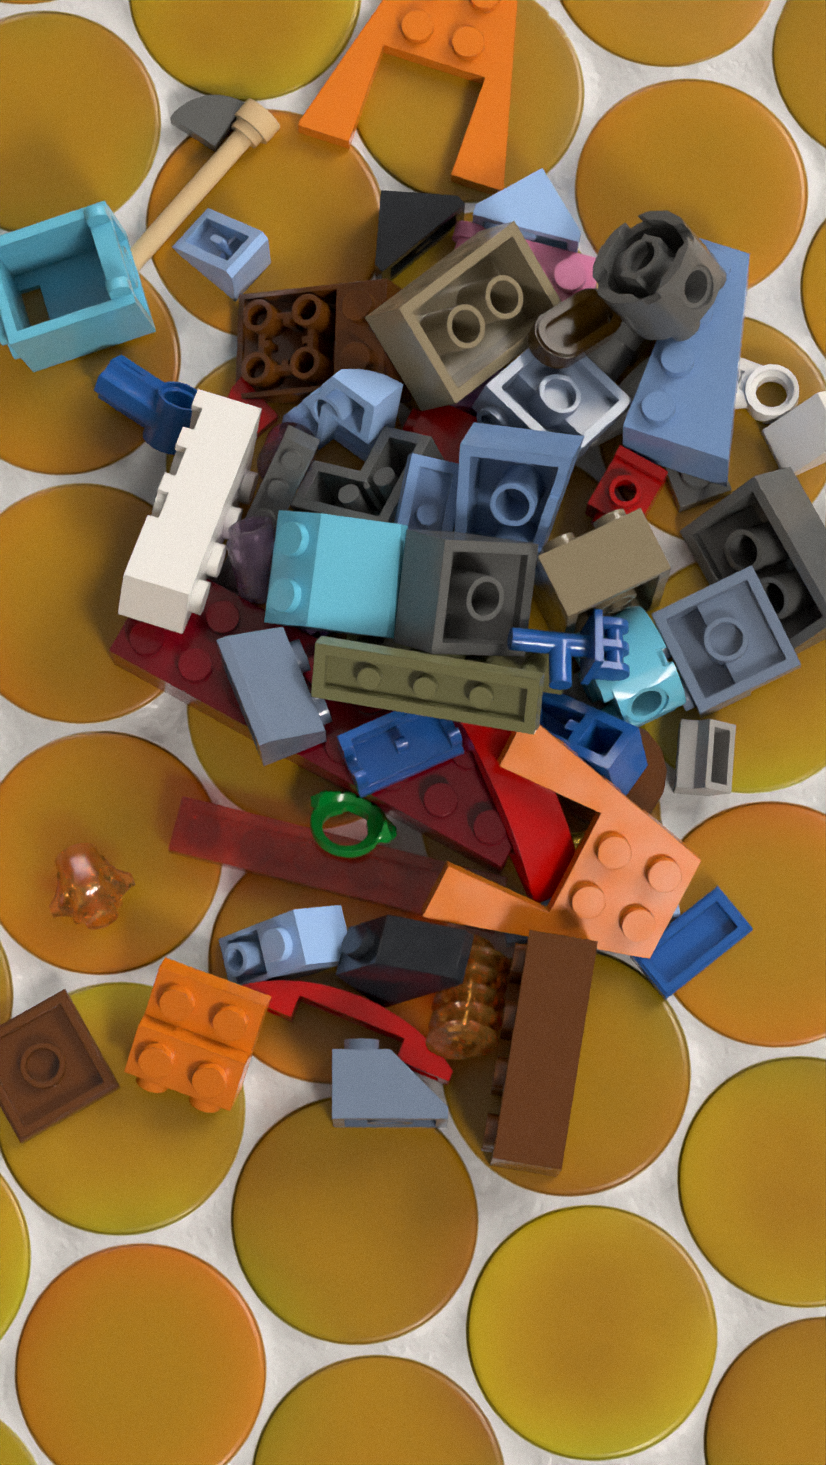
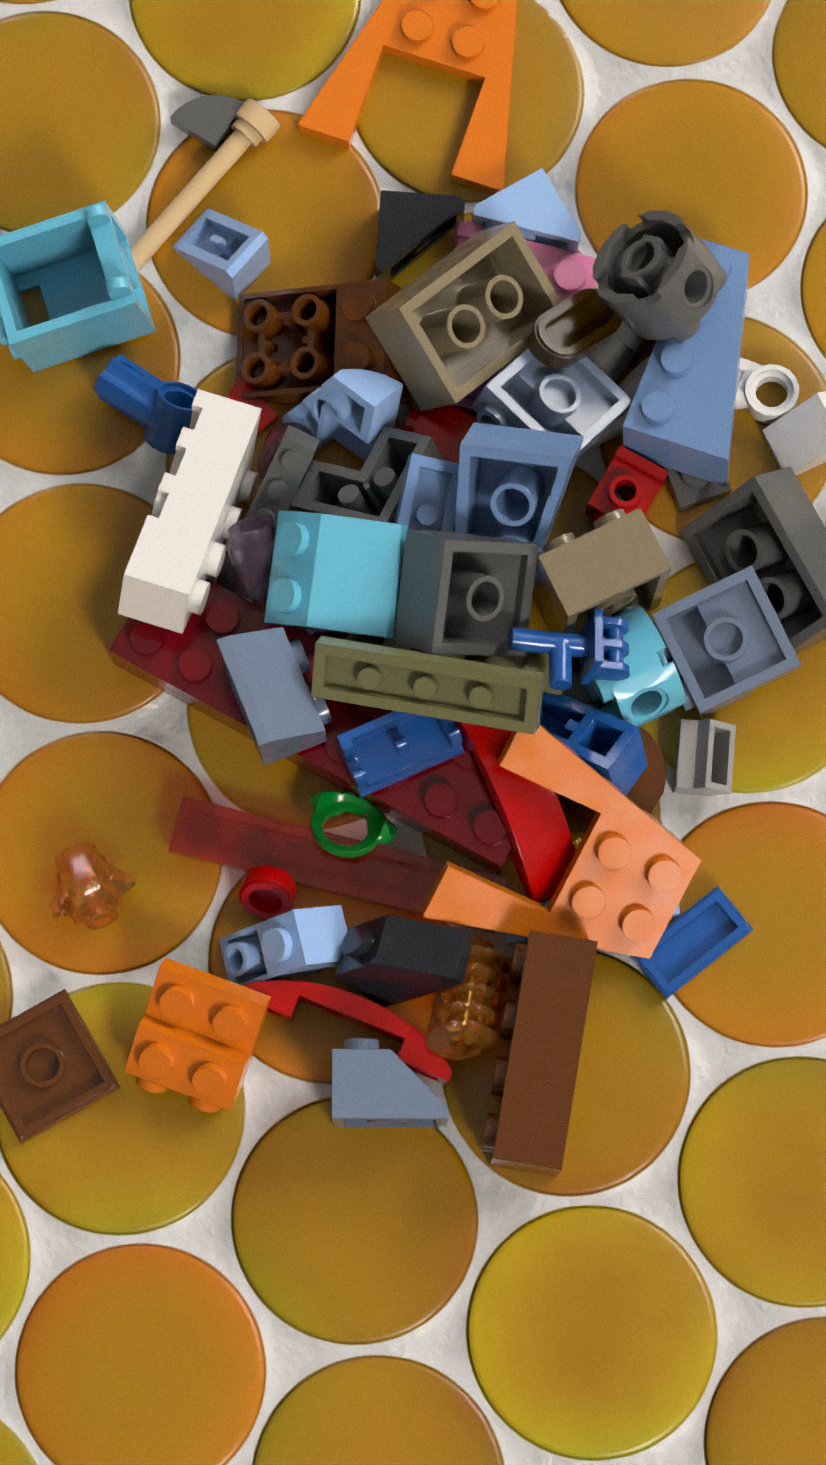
none -> red tile [238,865,298,920]

